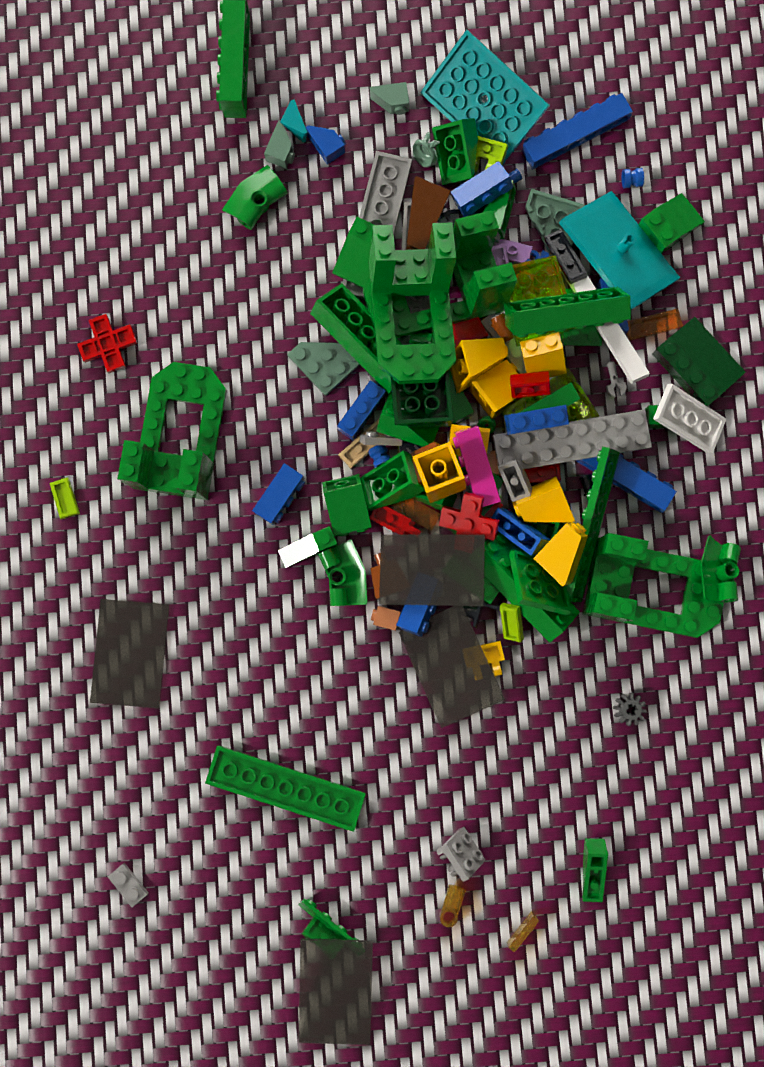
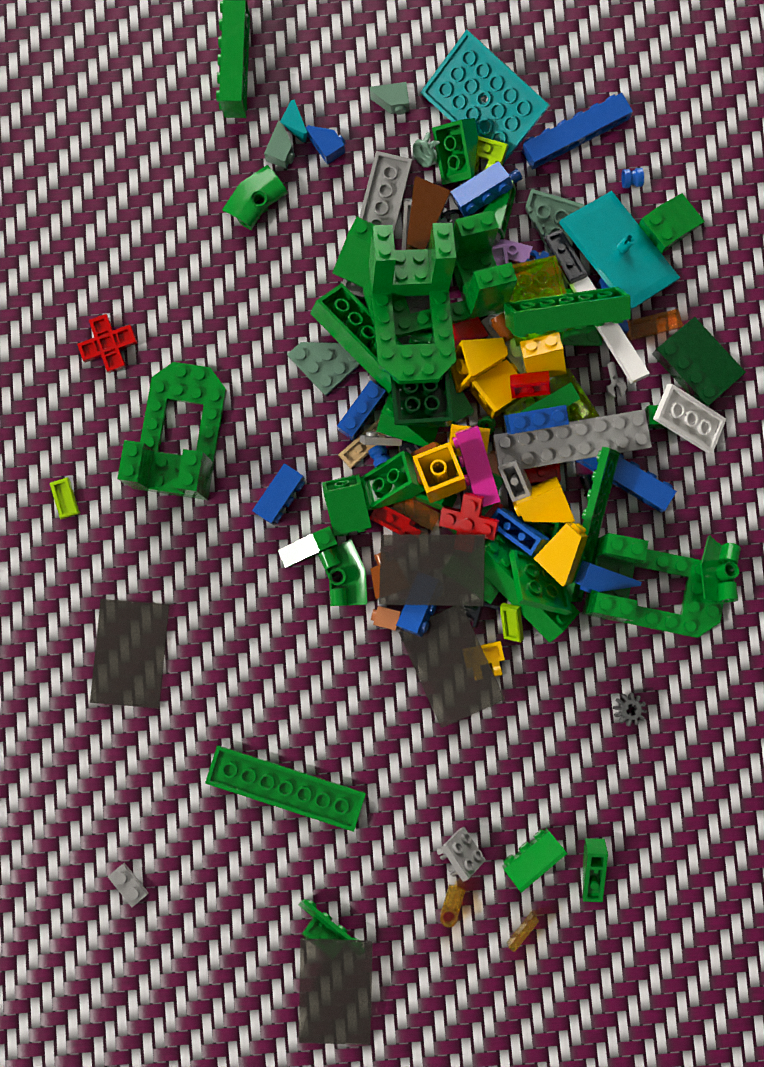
none -> green slope [502,828,568,893]
none -> blue slope [574,560,642,593]

